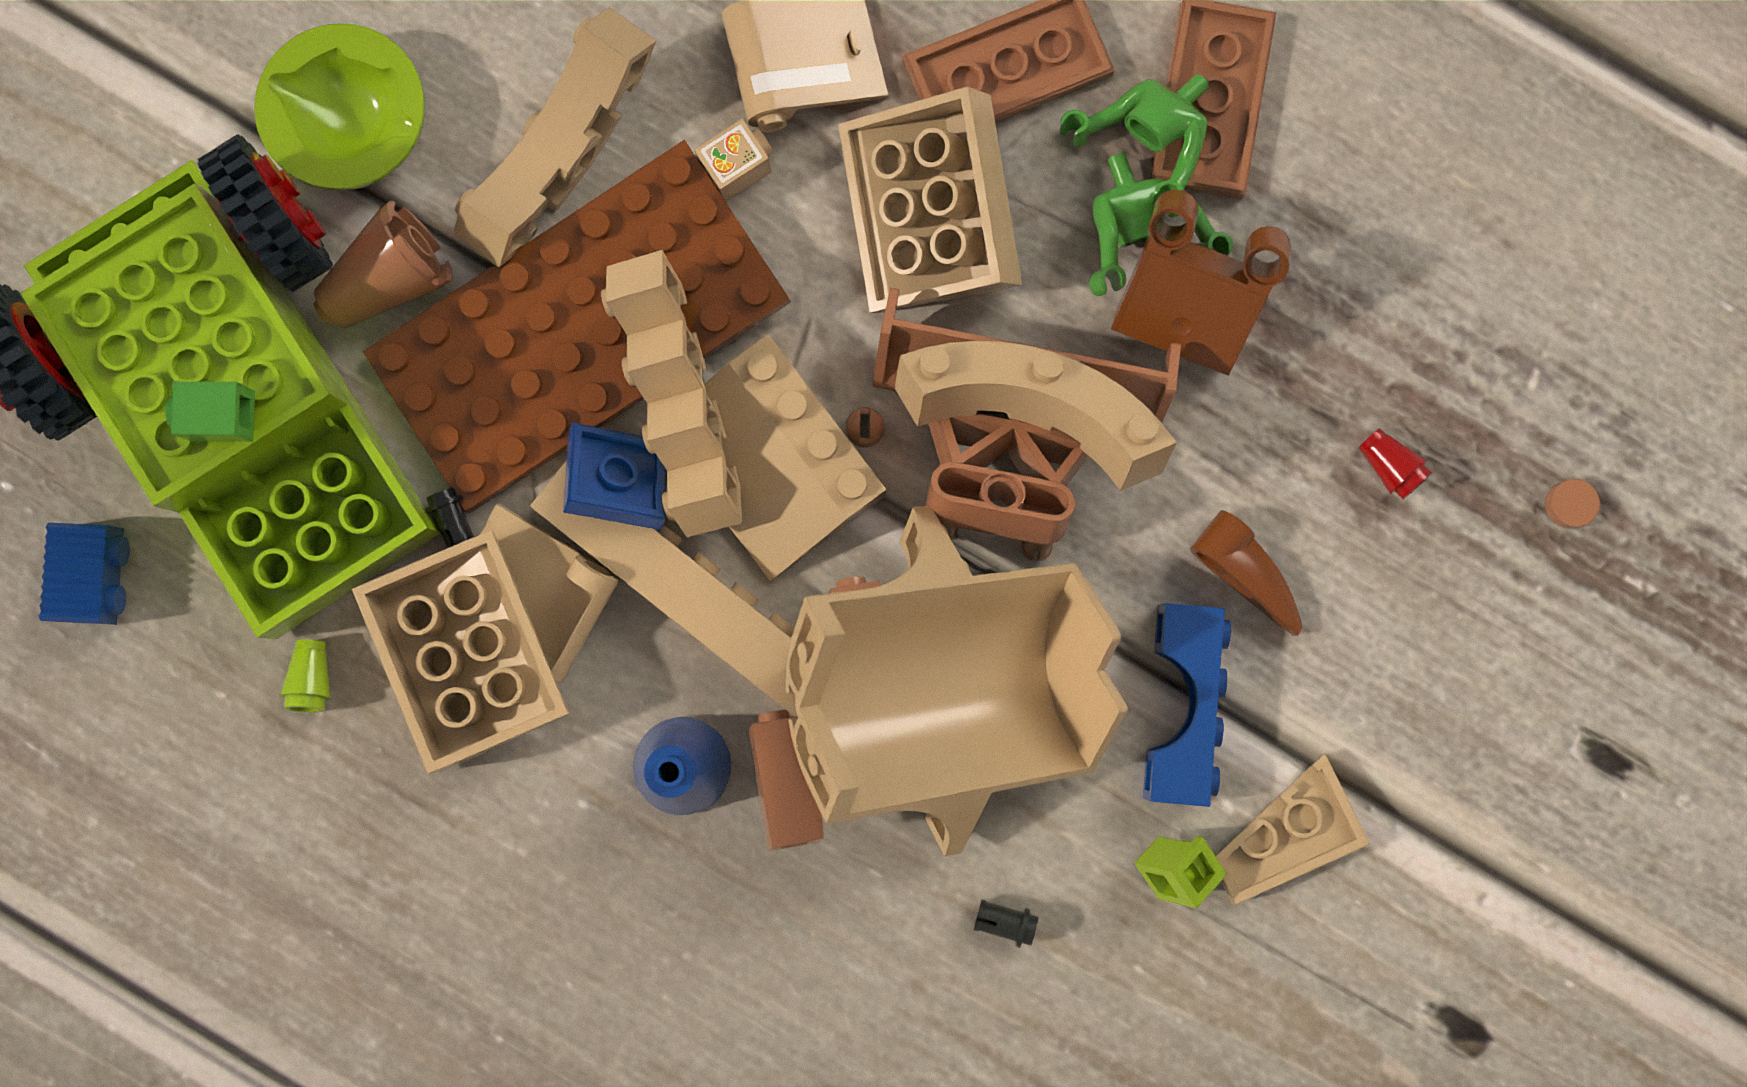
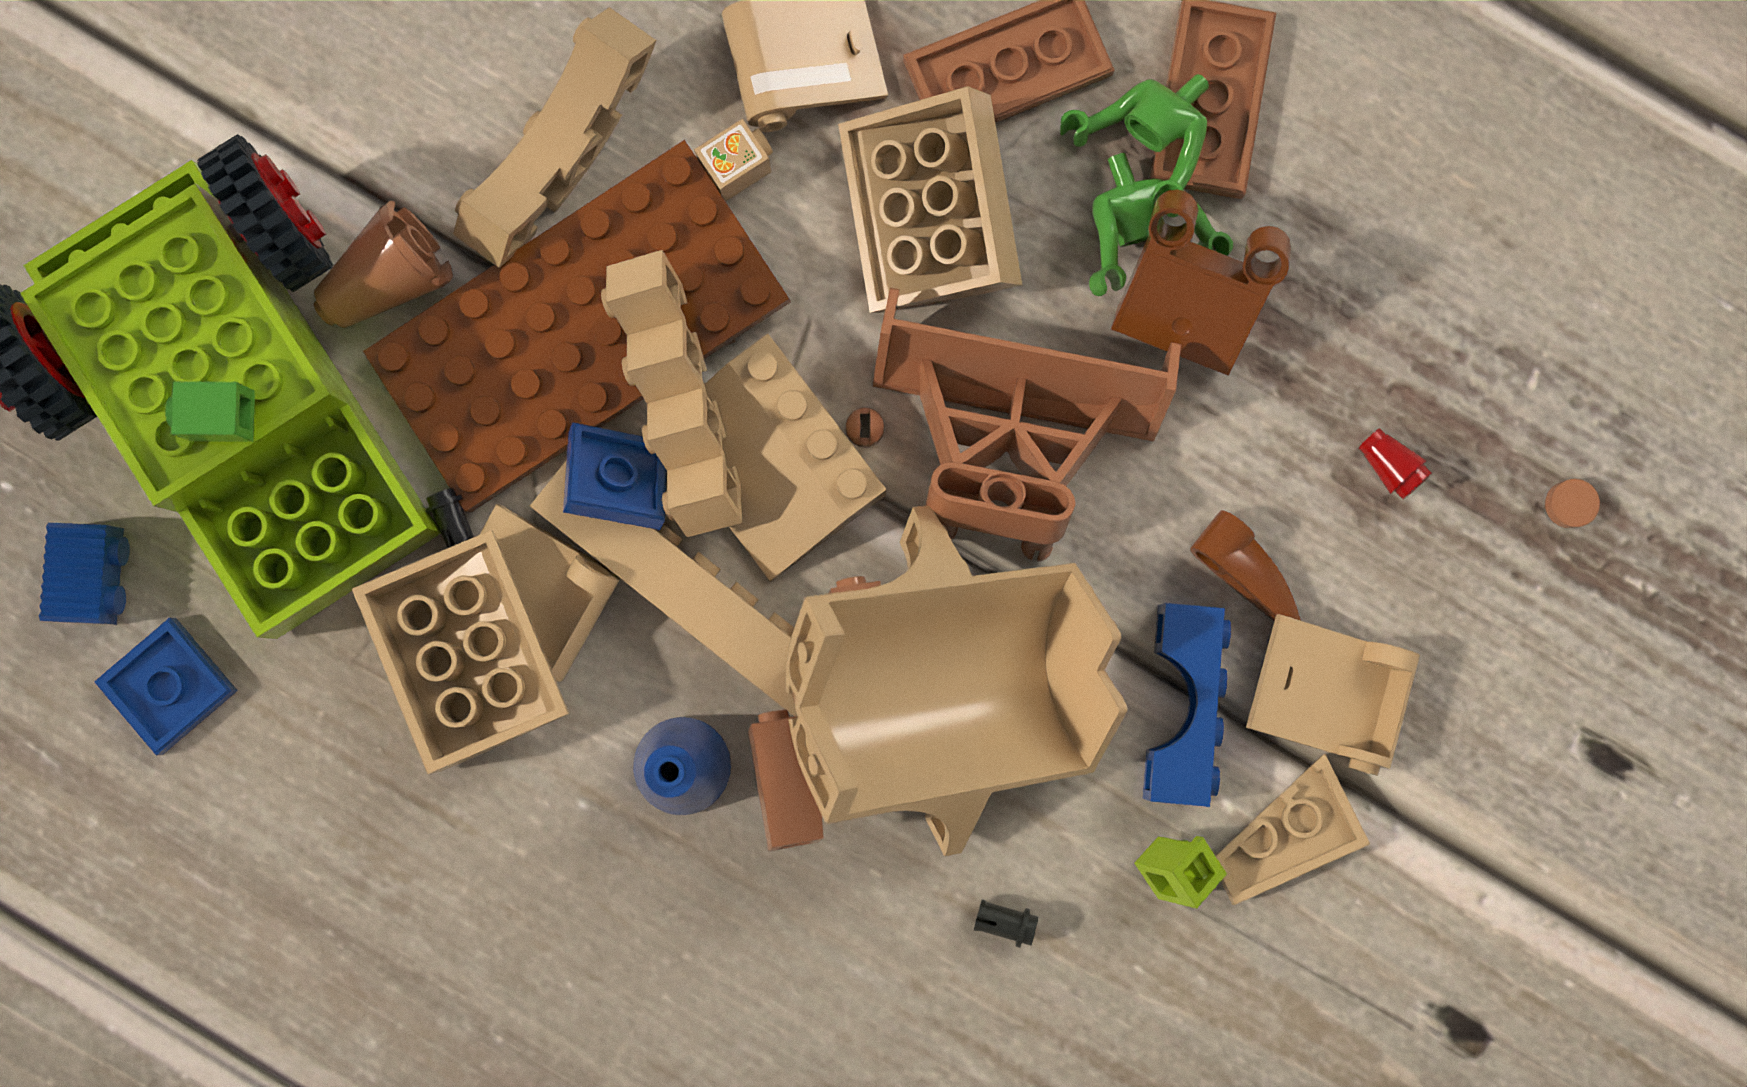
lime piece [254,23,425,191] -> none
lime cone [280,639,331,713] -> none
tan brick [895,341,1177,491] -> none
none -> blue tile [94,617,238,756]
none -> tan door [1246,614,1420,776]

